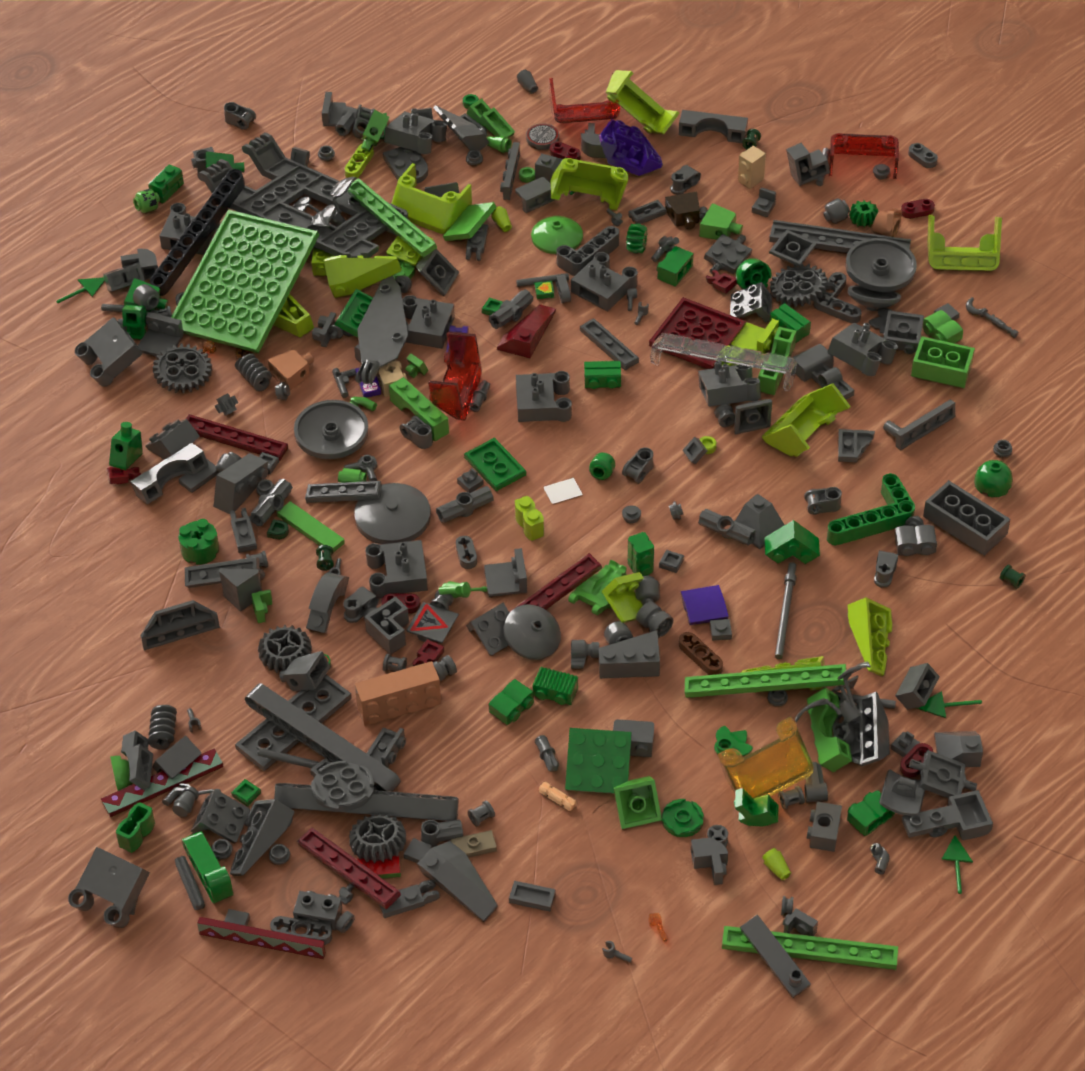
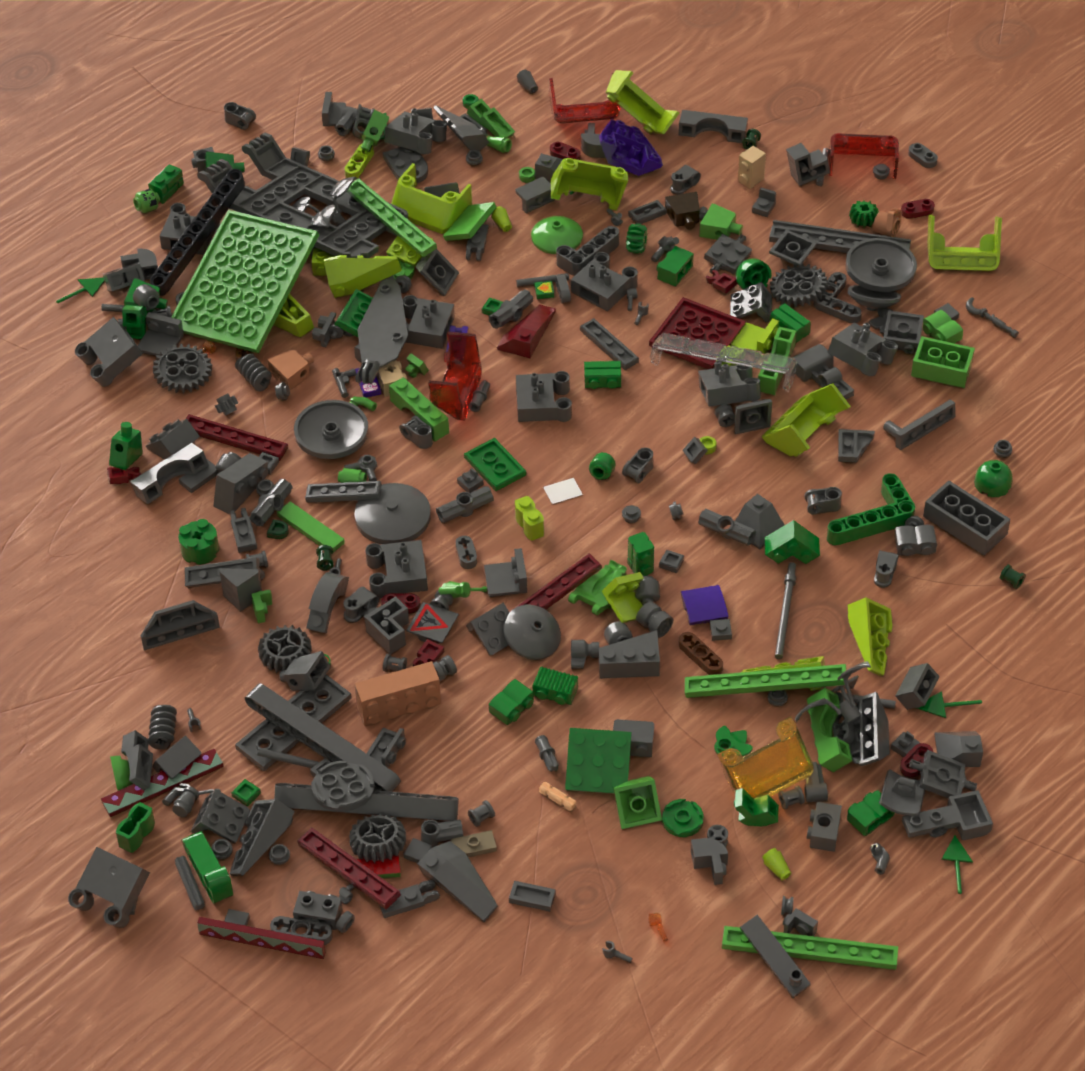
dark grey plate [500,142,520,200] -> none
tile [526,124,559,150] -> none
dark grey head [823,198,850,224] -> none

